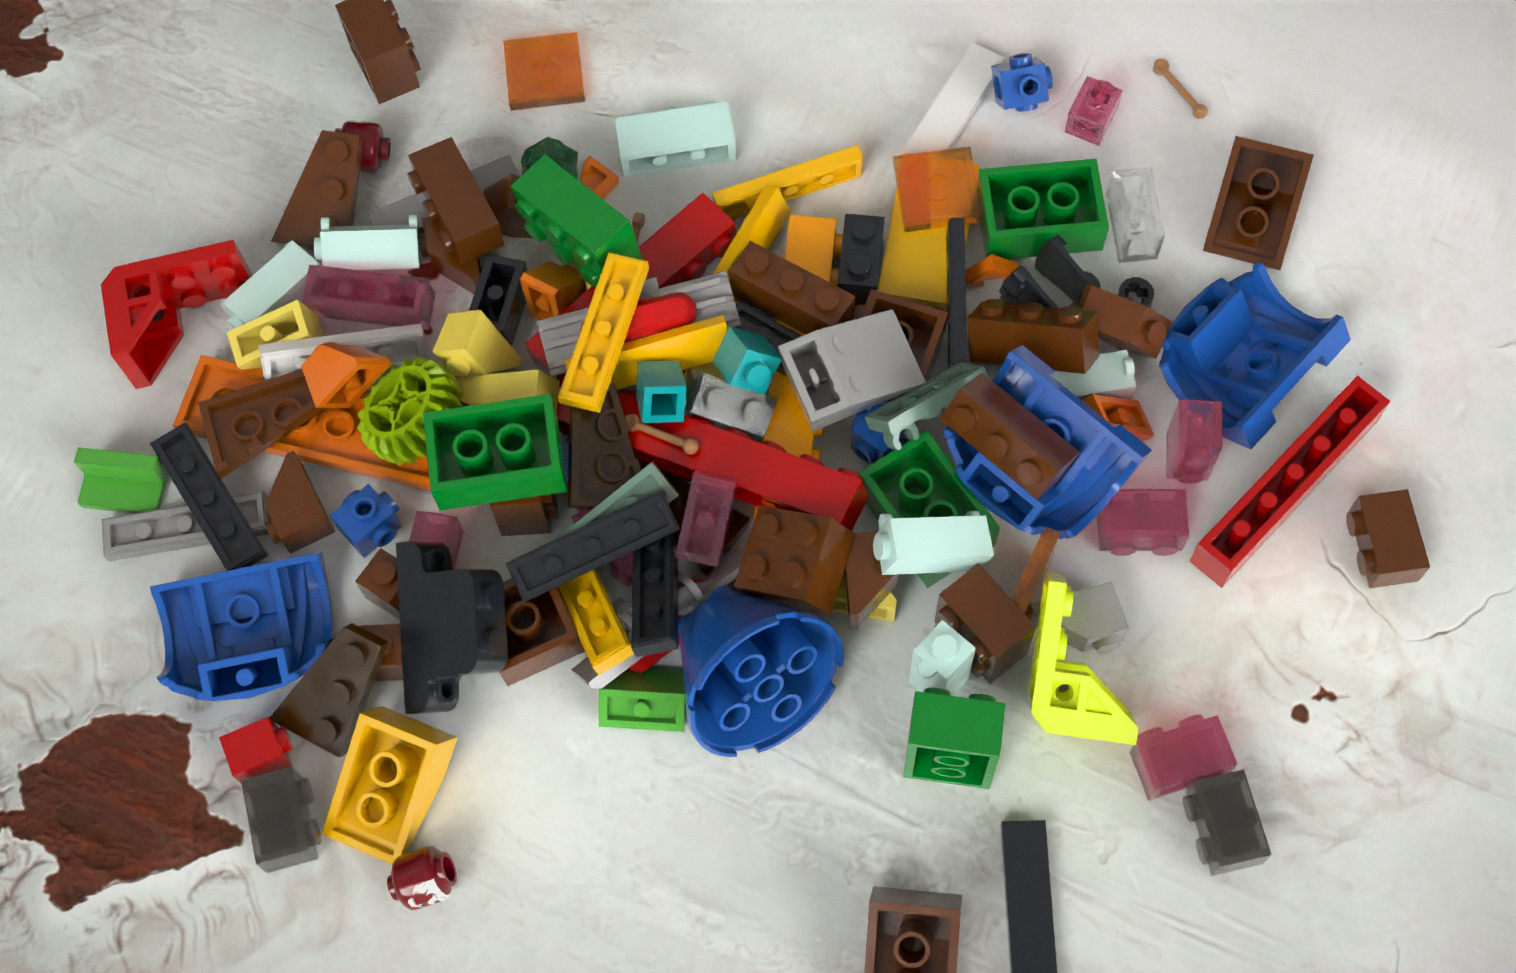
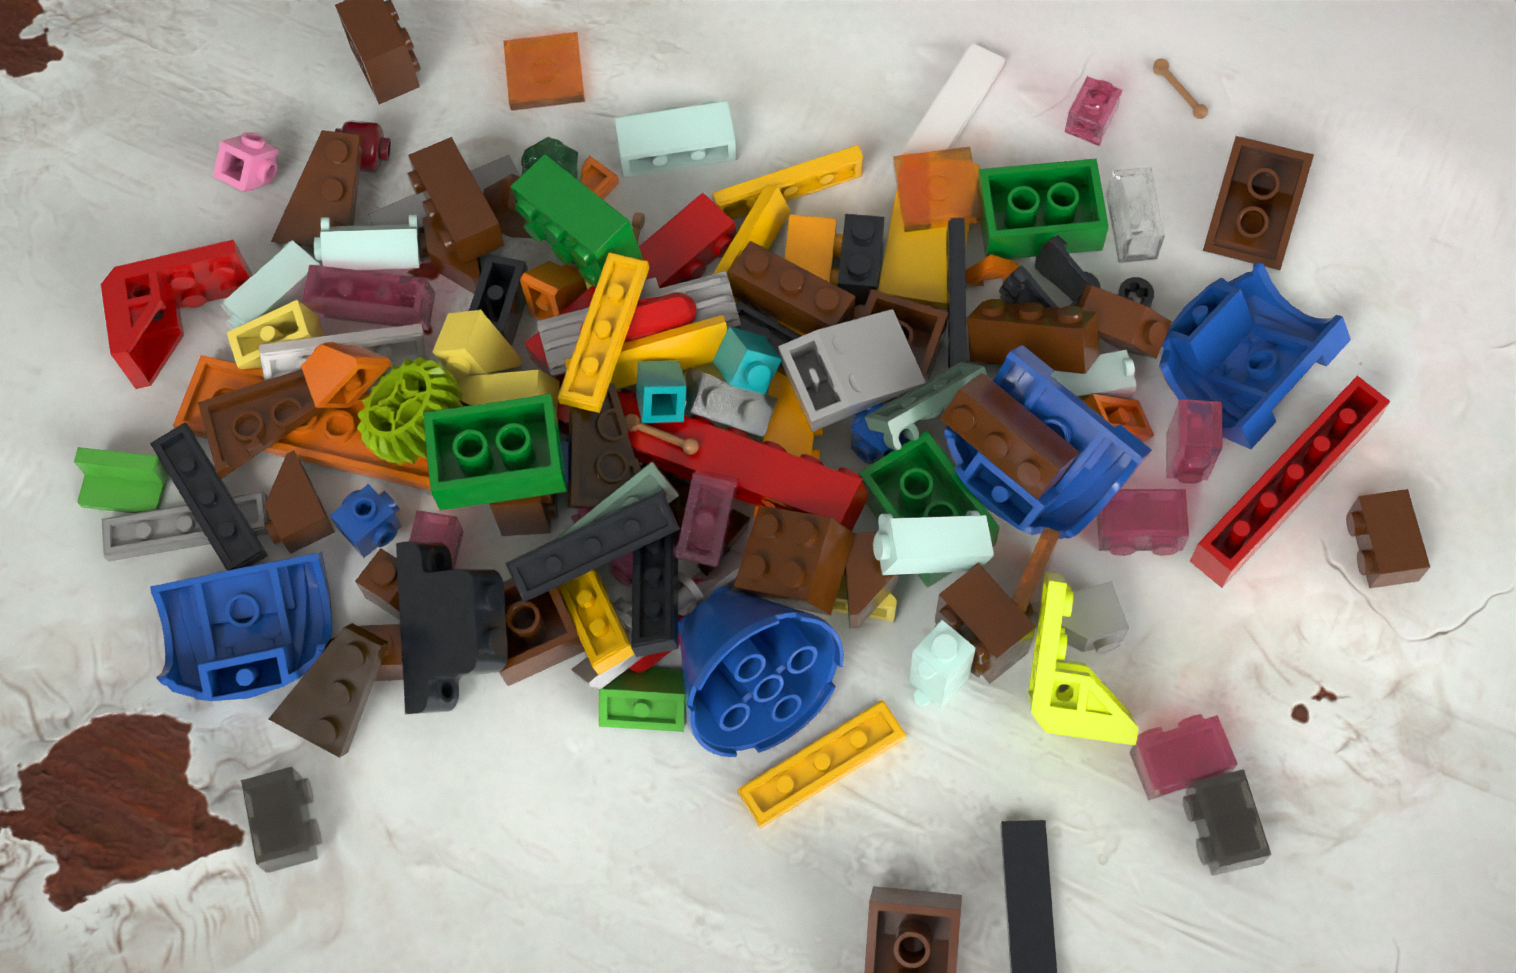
red brick [219,717,294,786] -> none
yellow slope [322,706,457,864] -> none
dark red head [387,846,457,910] -> none
green brick [903,688,1006,789] -> none
blue brick [991,53,1053,112] -> none
none -> bright pink brick [213,132,279,192]
none -> yellow tile [737,700,906,829]

